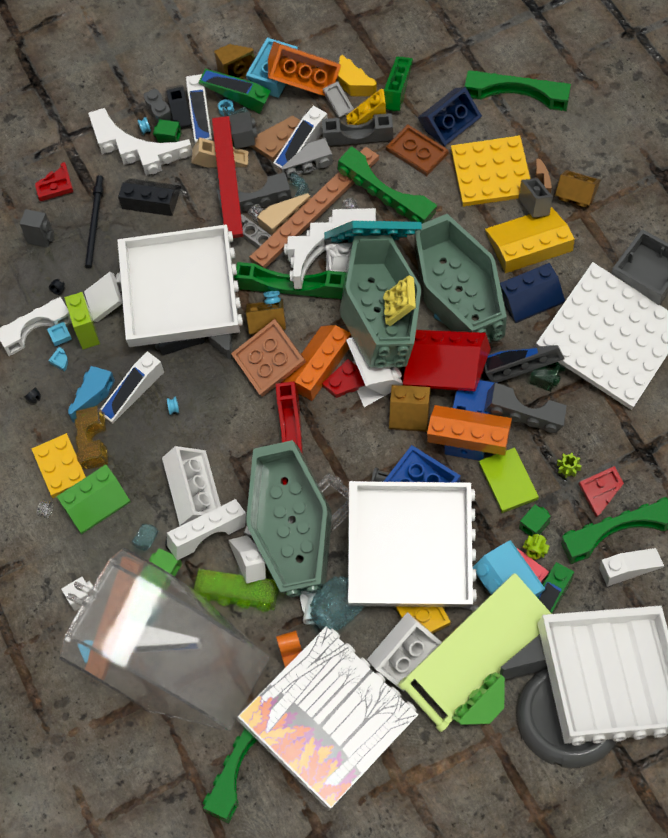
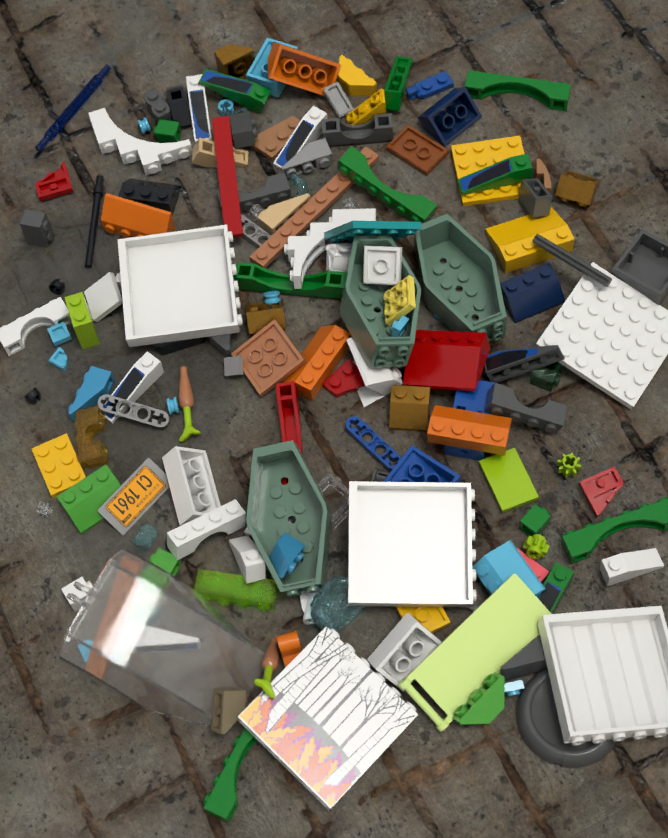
none -> clear blue axle [35,64,111,152]
none -> light grey beam [98,394,170,428]
none -> sticker [98,458,169,535]
none -> orange slope [101,193,176,238]
none -> piece [178,366,201,442]
none -> dark tan slope [211,687,247,734]
none -> light grey tile [224,356,243,377]
none -> piece [254,638,279,699]
none -> dark azure slope [269,533,305,579]
none -> blue beam [346,416,401,472]
none -> white tile [363,246,402,285]
none -> medium azure plate [390,316,409,337]
none -> blue hinge [406,71,454,101]
none -> green slope [458,153,532,195]
none -> plate [504,680,524,697]
none -> dark grey axle [533,234,612,287]

